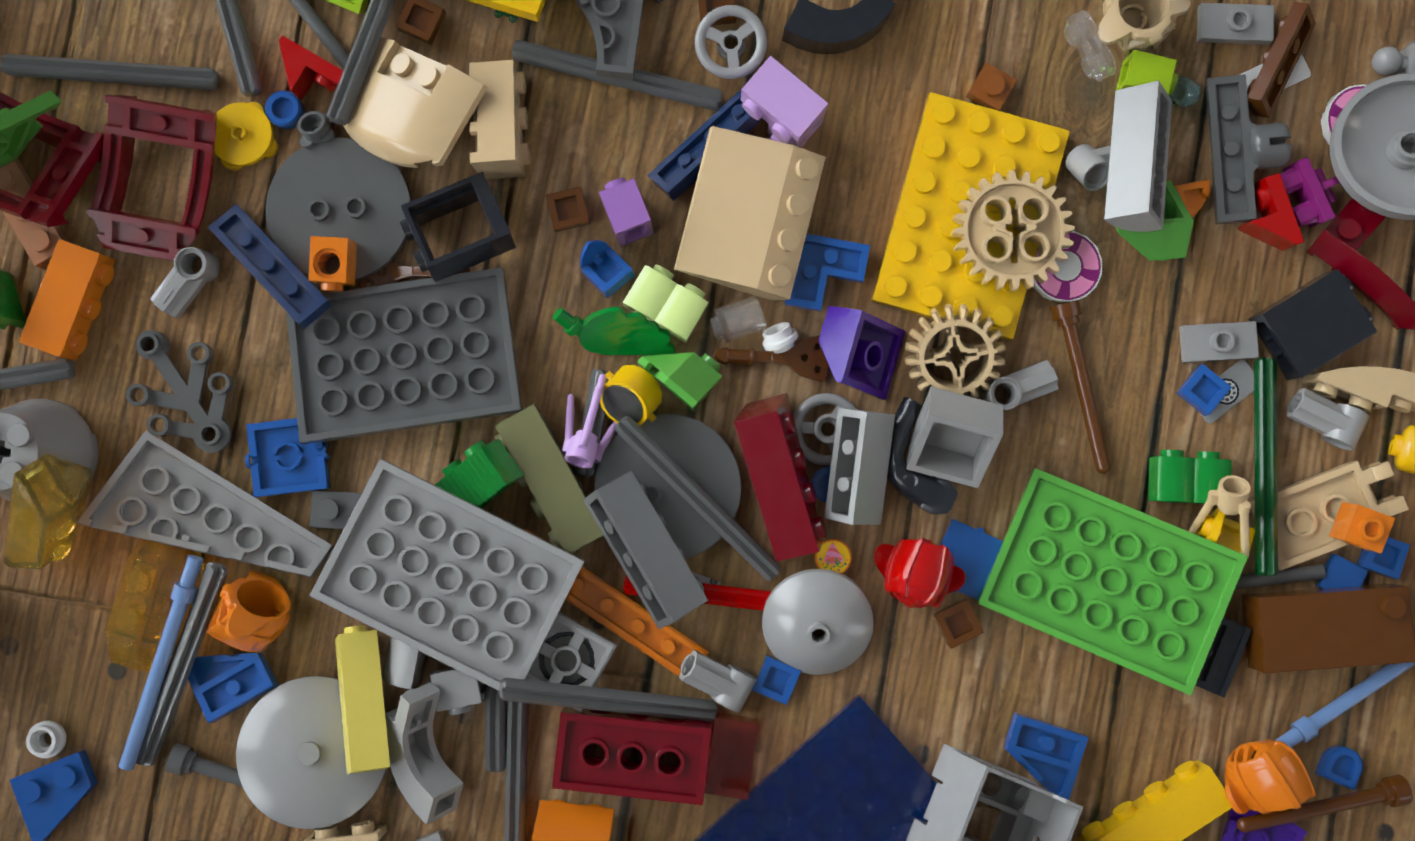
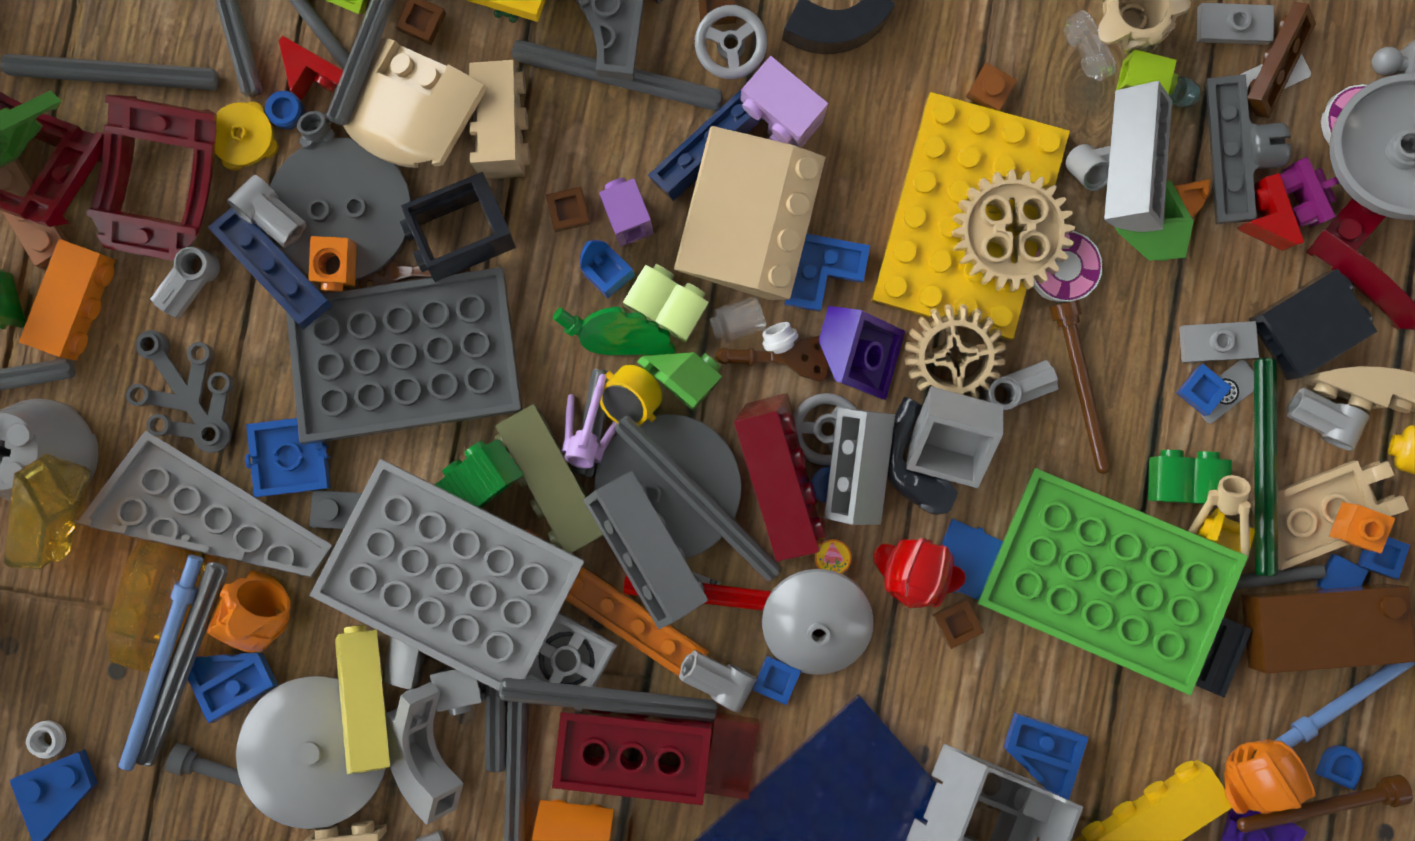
none -> light grey piece [227,175,307,248]

